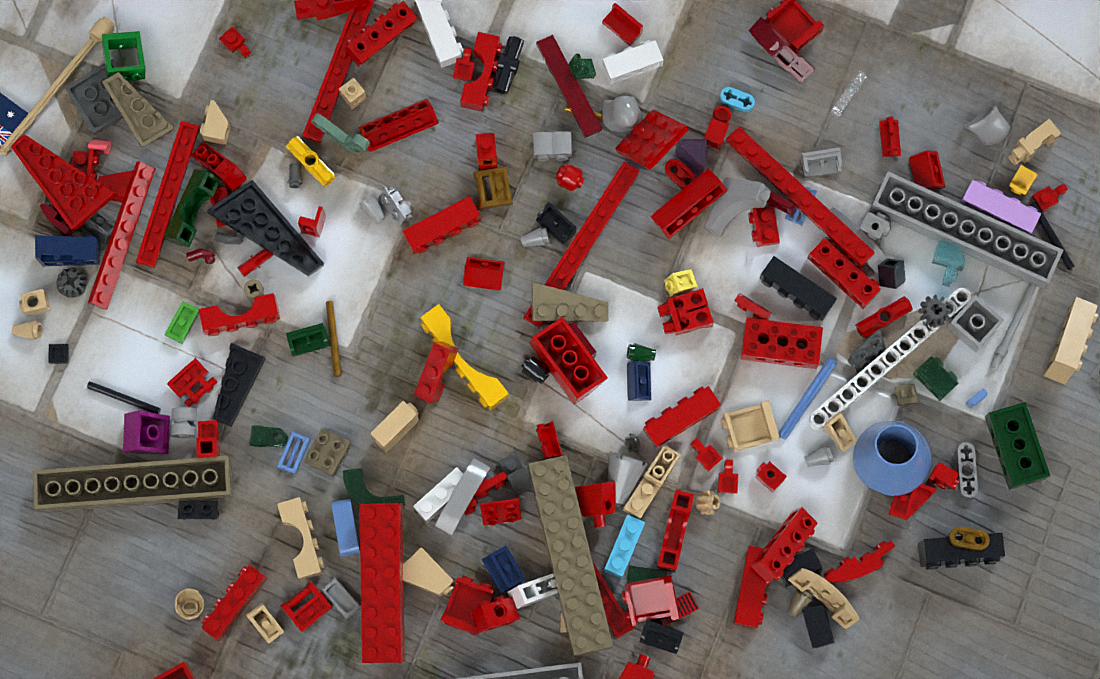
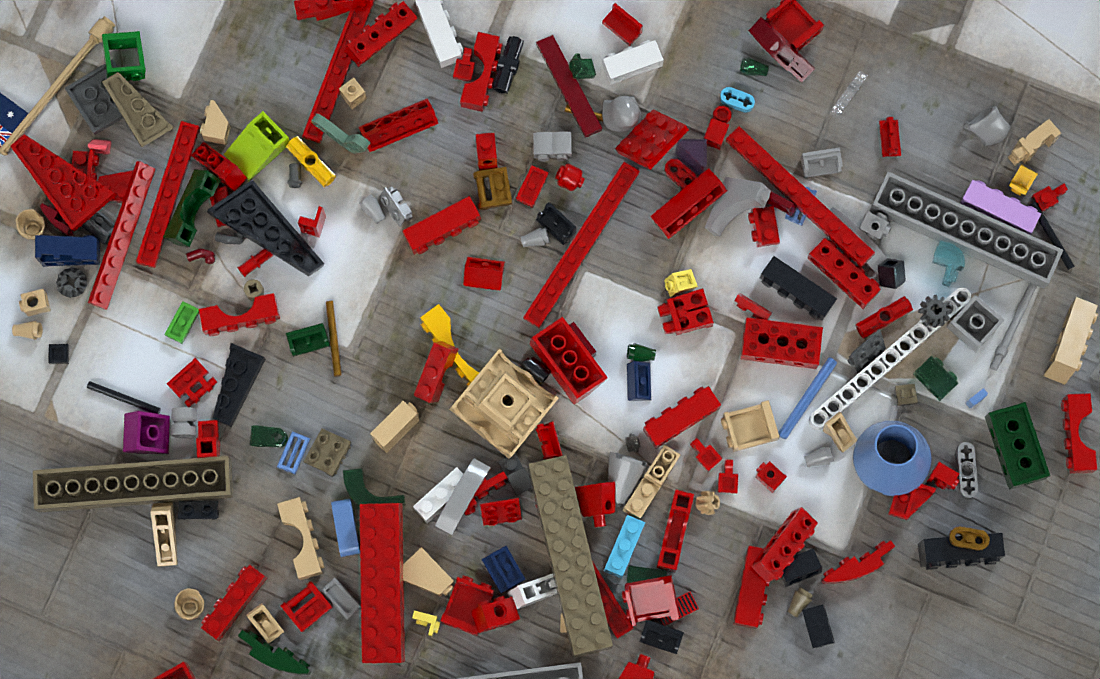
red plate [219,26,251,58] -> none
dark tan wing [531,283,609,322] -> none
tan slope [788,568,859,629] -> none
red panel [909,150,946,190] -> none
none -> tan hair [16,209,46,240]
none -> tan slope [151,502,178,566]
none -> lime slope [224,111,290,181]
none -> dark green slope [238,629,311,675]
none -> light yellow bracket [412,610,440,637]
none -> tan piece [449,348,559,459]
none -> red plate [516,165,549,208]
none -> clear green cone [740,57,769,76]
none -> red arch [1061,393,1097,474]

